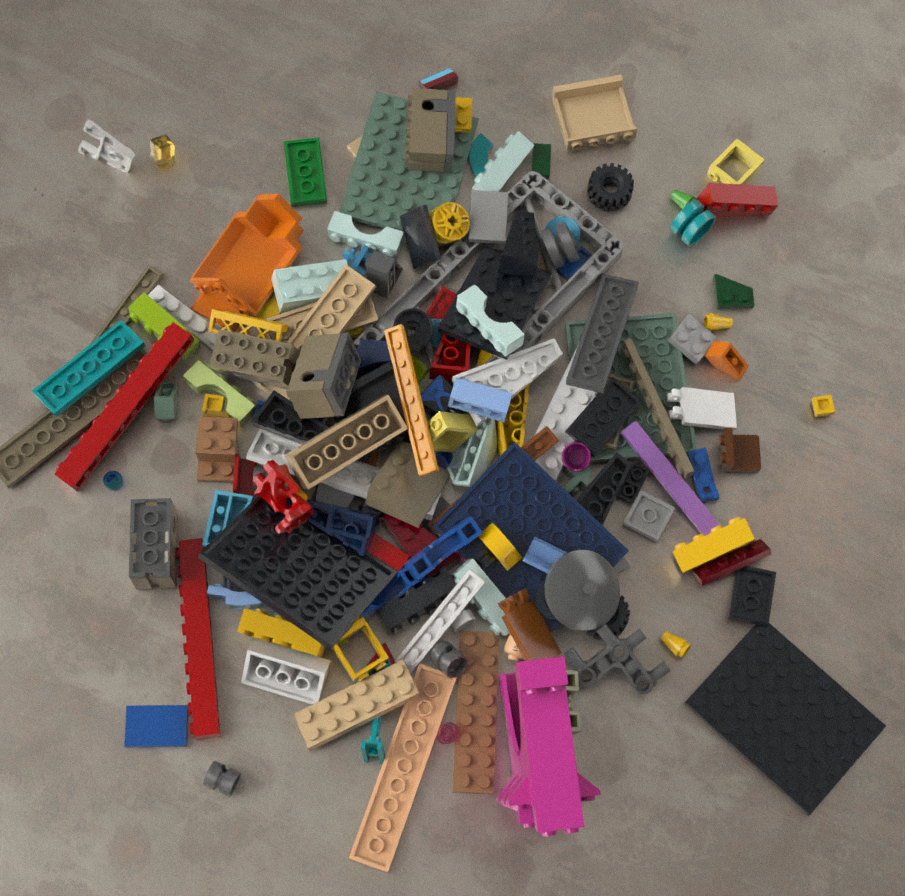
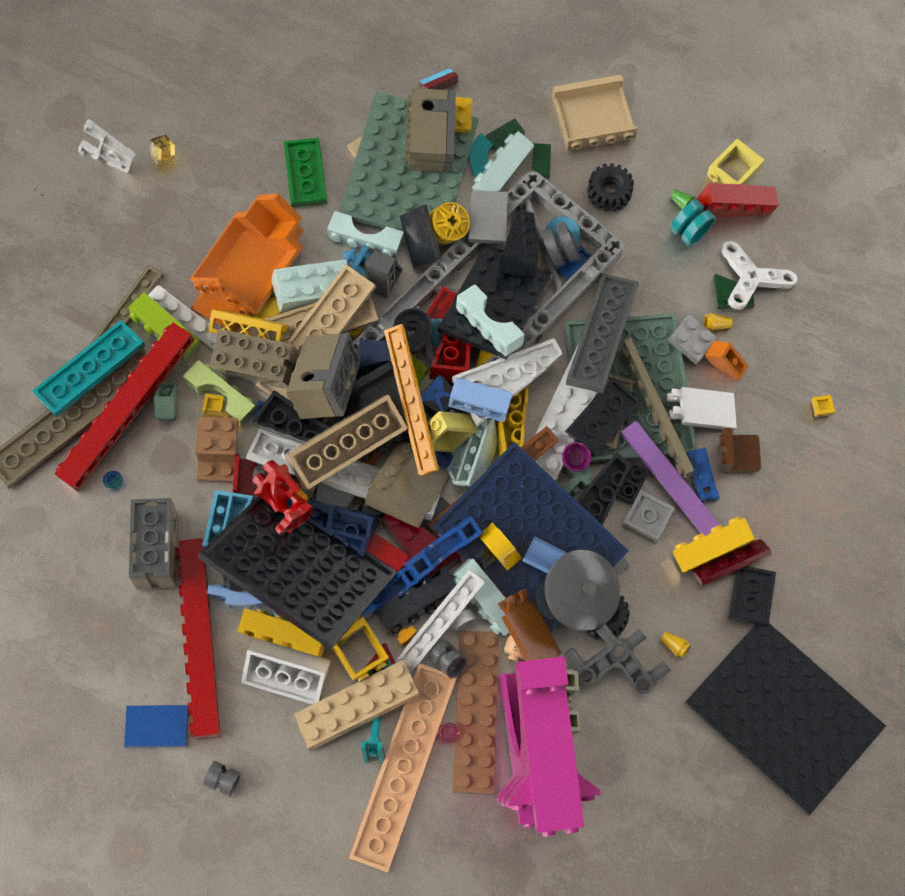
none -> light orange plate [397,626,417,649]
none -> clear green plate [486,118,525,152]
none -> white piece [721,241,797,310]

